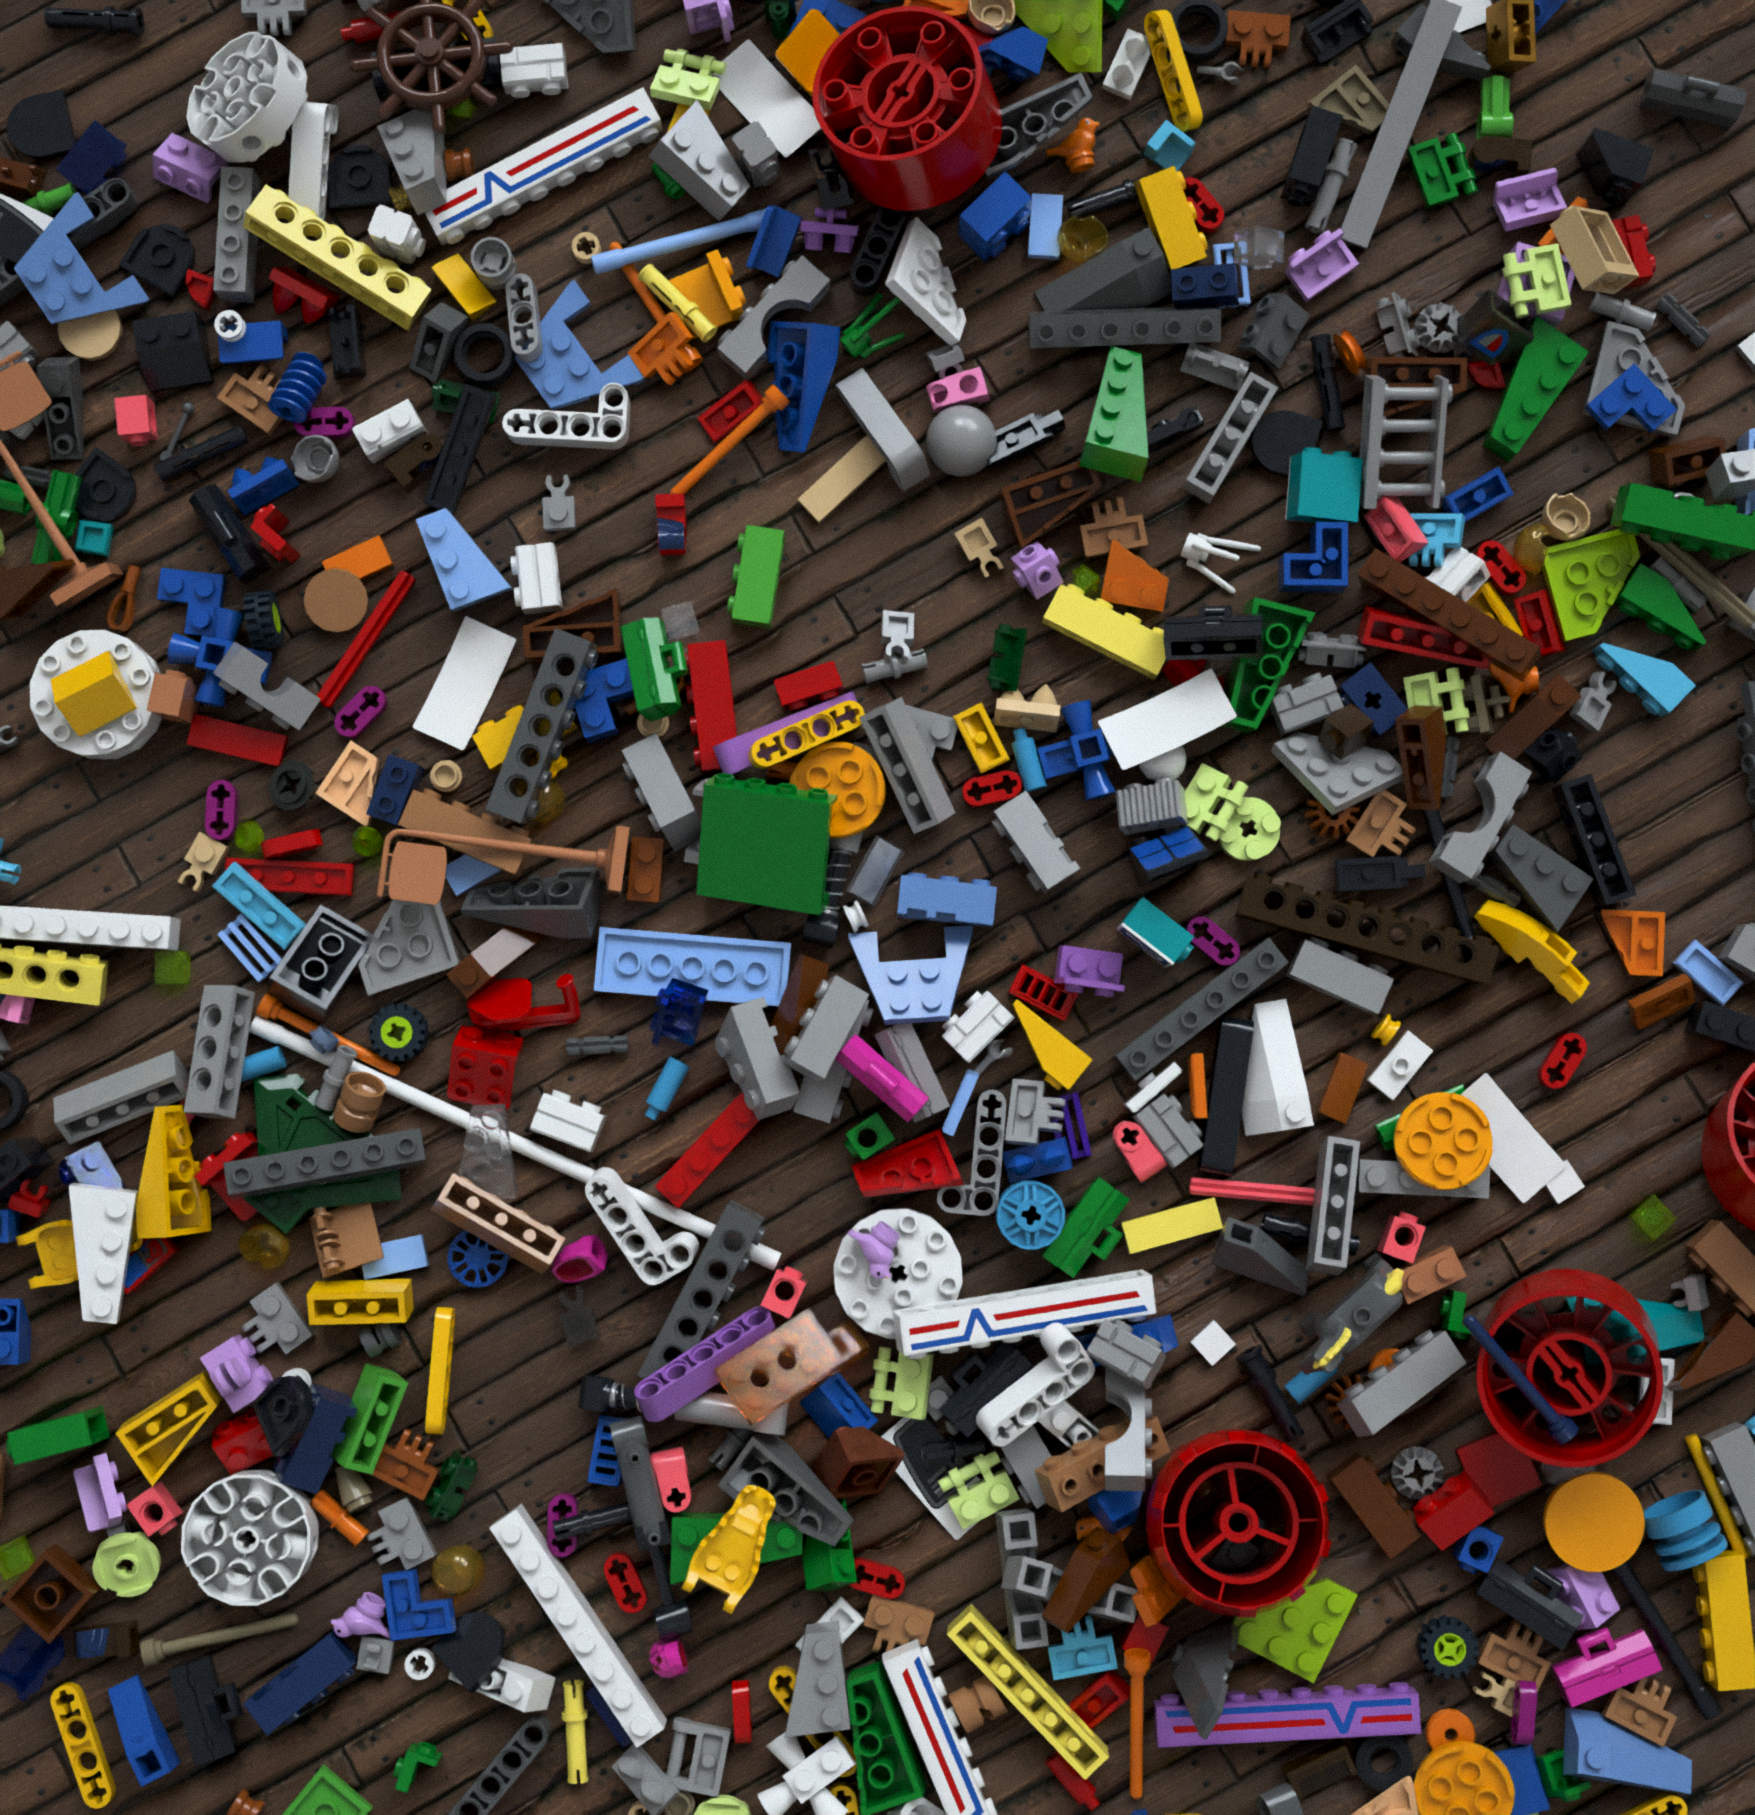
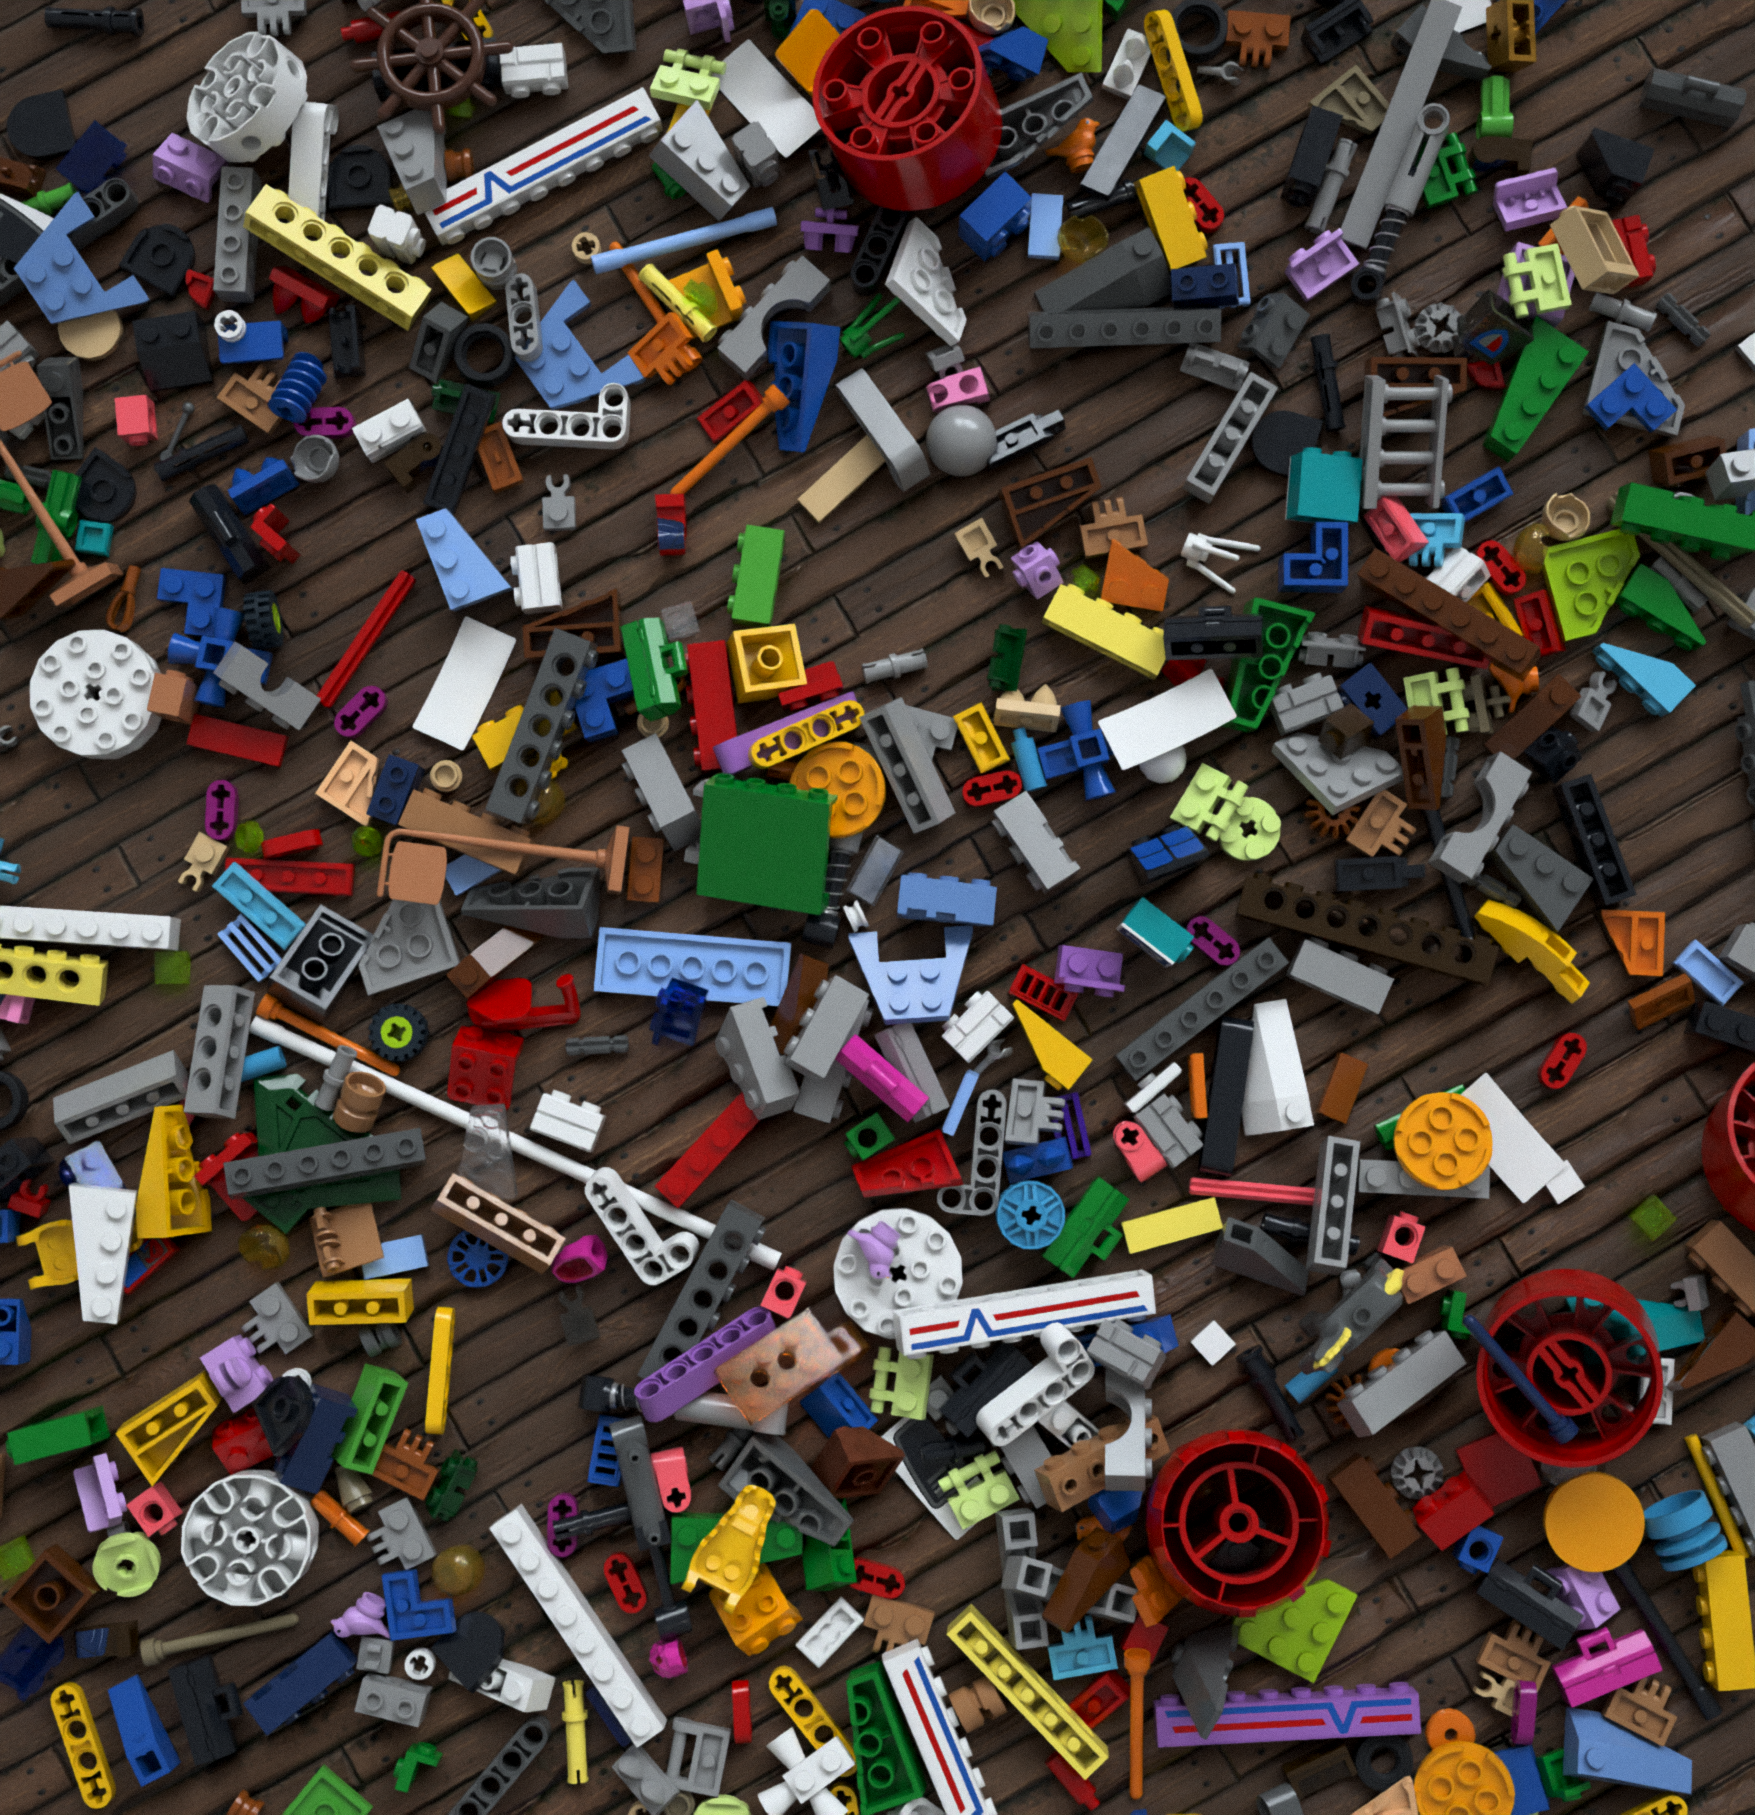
yellow slope [51,650,138,737] -> none
pearl dark grey gear [269,760,317,812] -> none
medium nougat tile [304,568,369,632] -> none
sand blue plate [309,1025,340,1054] -> none
orange tile [322,535,394,581] -> none
dark azure cylinder [645,1056,690,1121] -> none
blue panel [745,205,803,277] -> none
light grey wedge [785,1620,851,1737] -> none
plate [881,610,914,664] -> none
wedge [1079,346,1149,482] -> none
light grey brick [1116,778,1188,835] -> none
black hinge [1147,406,1204,454] -> none
clear brick [1234,225,1285,271] -> none
orange piece [1333,329,1367,376] -> none
white plate [1367,1030,1433,1100] -> none
yellow bush [1371,1013,1401,1046] -> none
black wheel [1416,1615,1479,1679] -> none
none -> light grey brick [354,1671,433,1727]
none -> dark orange plate [478,421,524,493]
none -> clear neon green plate [683,279,718,317]
none -> light orange bracket [709,1563,803,1657]
none -> yellow slope [726,624,807,704]
none -> tile [1080,84,1166,202]
none -> light grey hand [1340,1269,1361,1297]
none -> piece [1351,103,1450,307]

